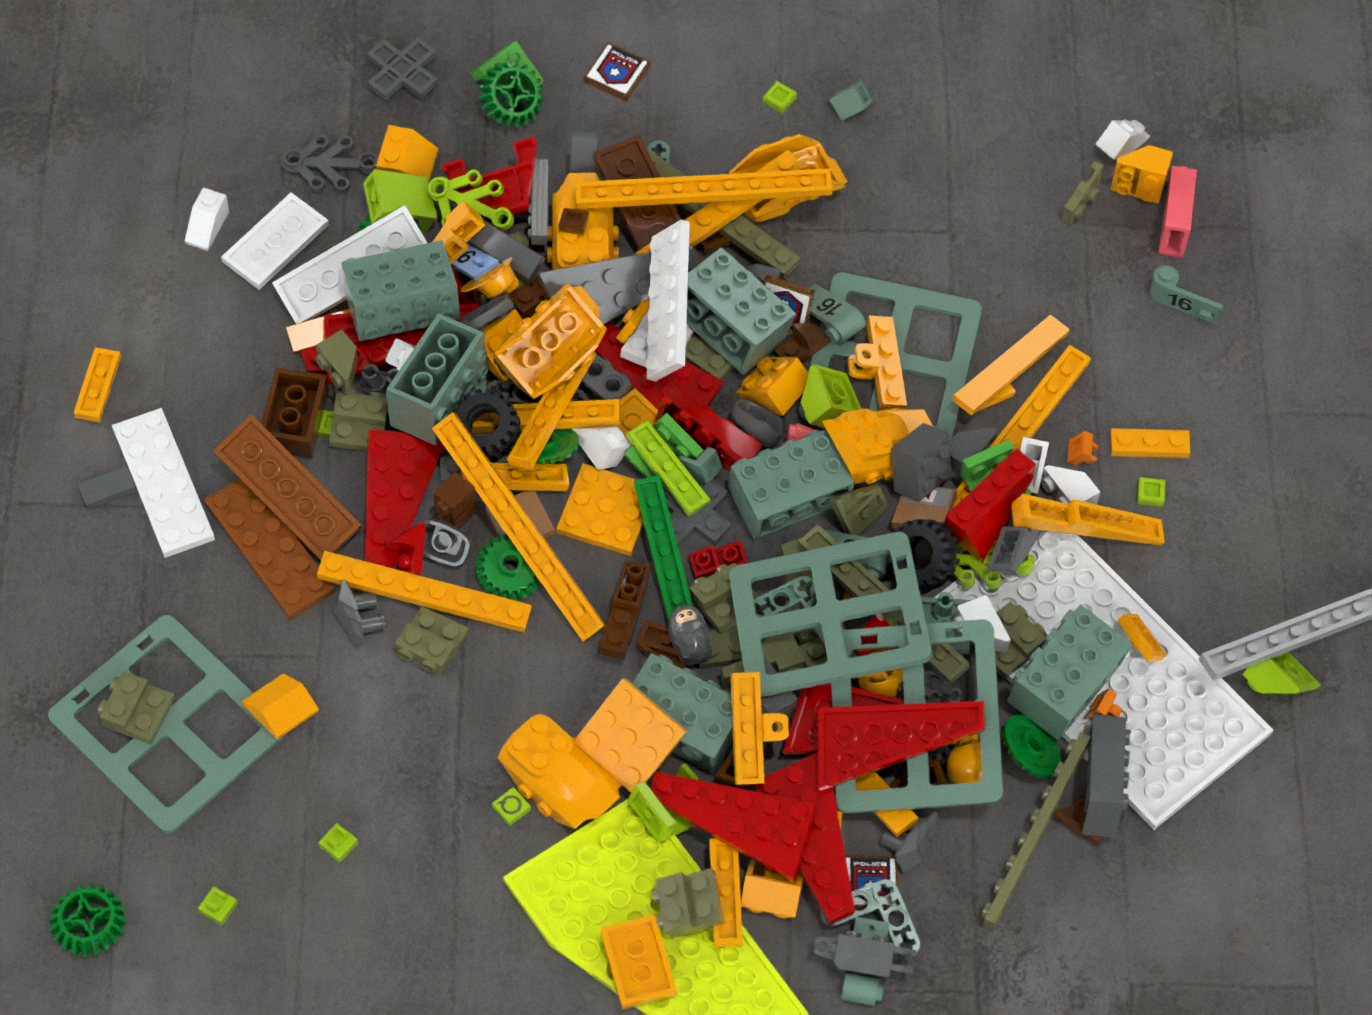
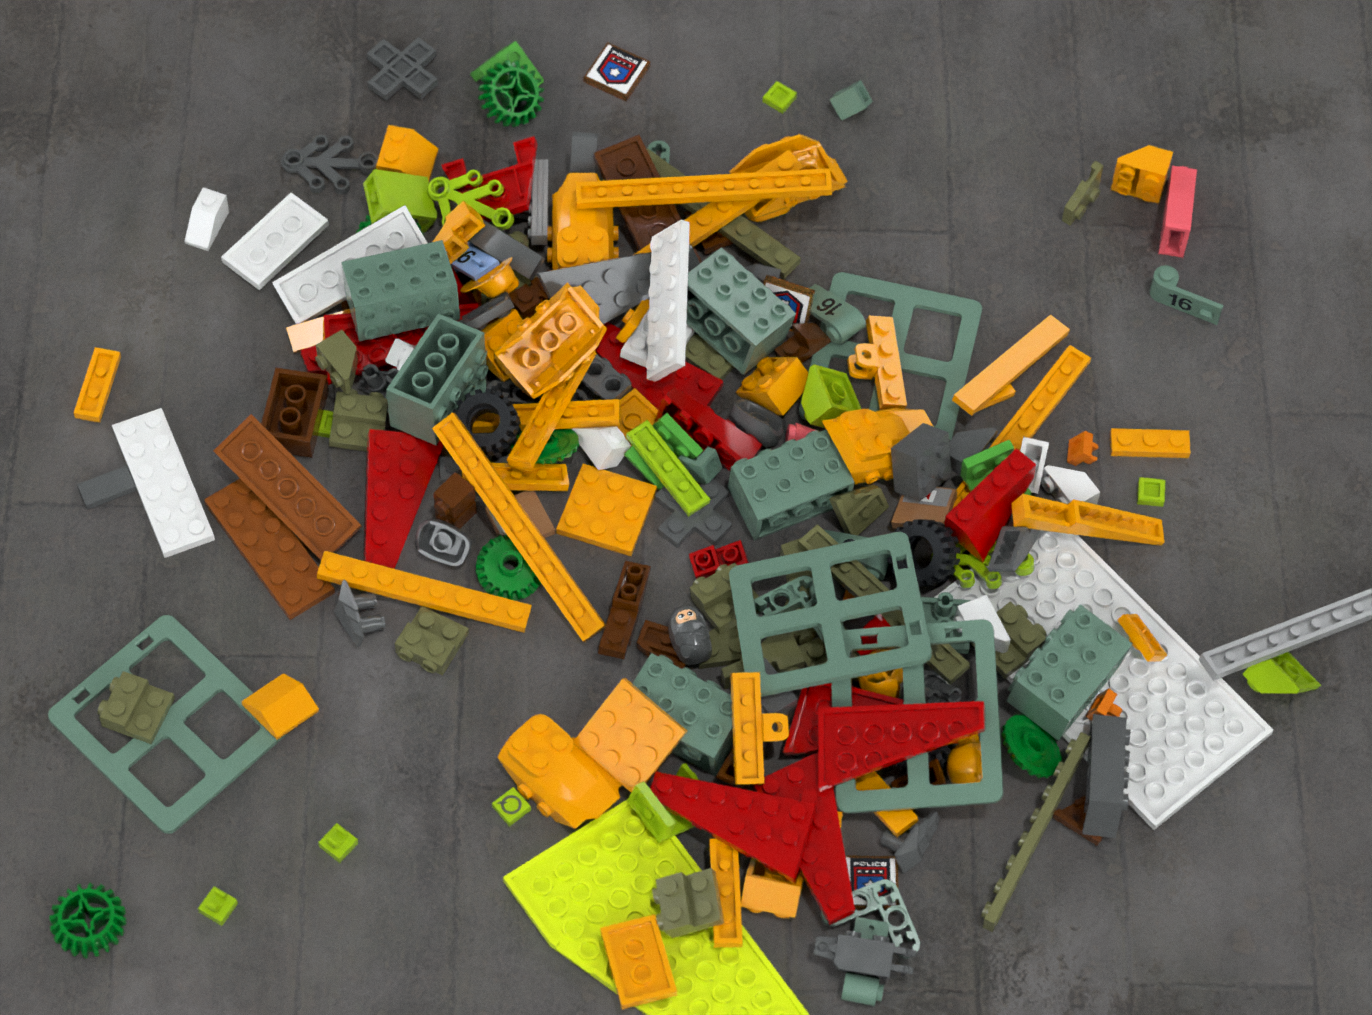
red slope [384,522,426,575] -> none
reddish brown tile [558,208,589,235] -> none
green plate [634,475,693,624] -> none
white slope [1096,119,1150,159] -> none

